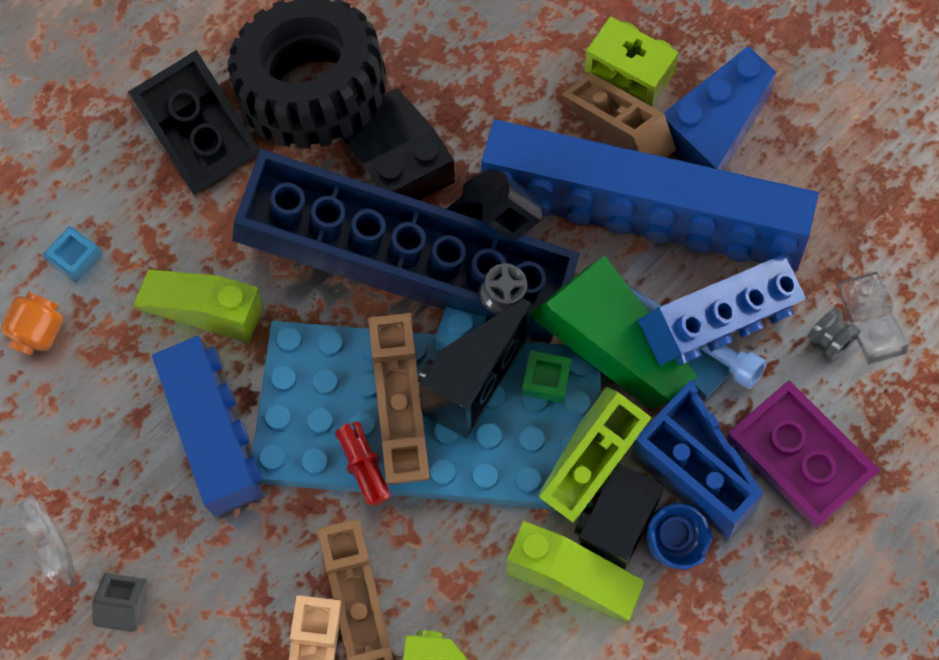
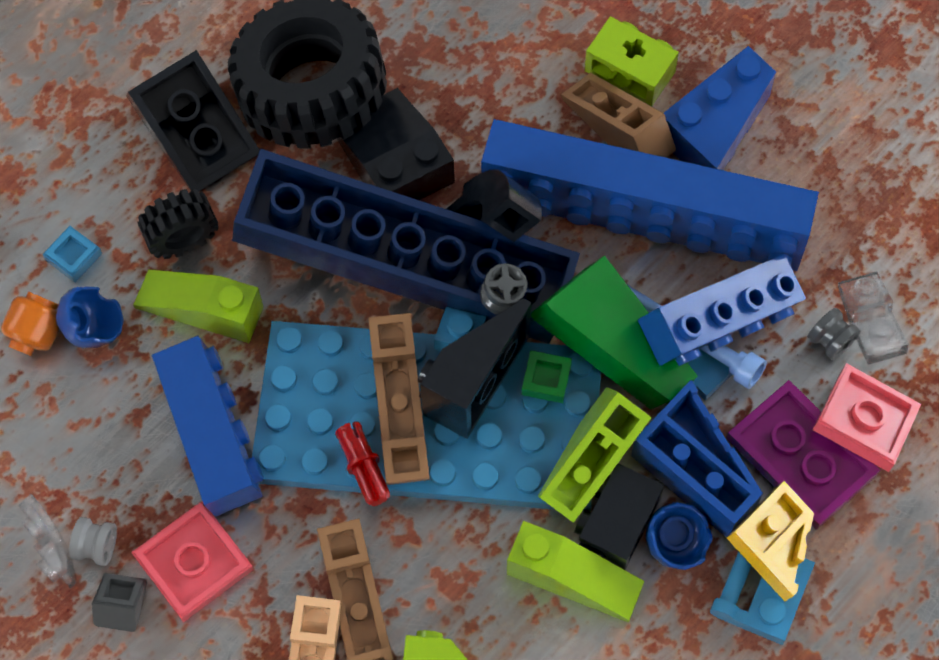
none -> blue hair [56,286,124,348]
none -> light grey wheel [69,517,117,566]
none -> coral tile [131,501,254,623]
none -> black tyre [137,189,219,259]
none -> dark azure plate [710,551,815,645]
none -> yellow wing [727,481,814,601]
none -> coral tile [812,363,921,472]

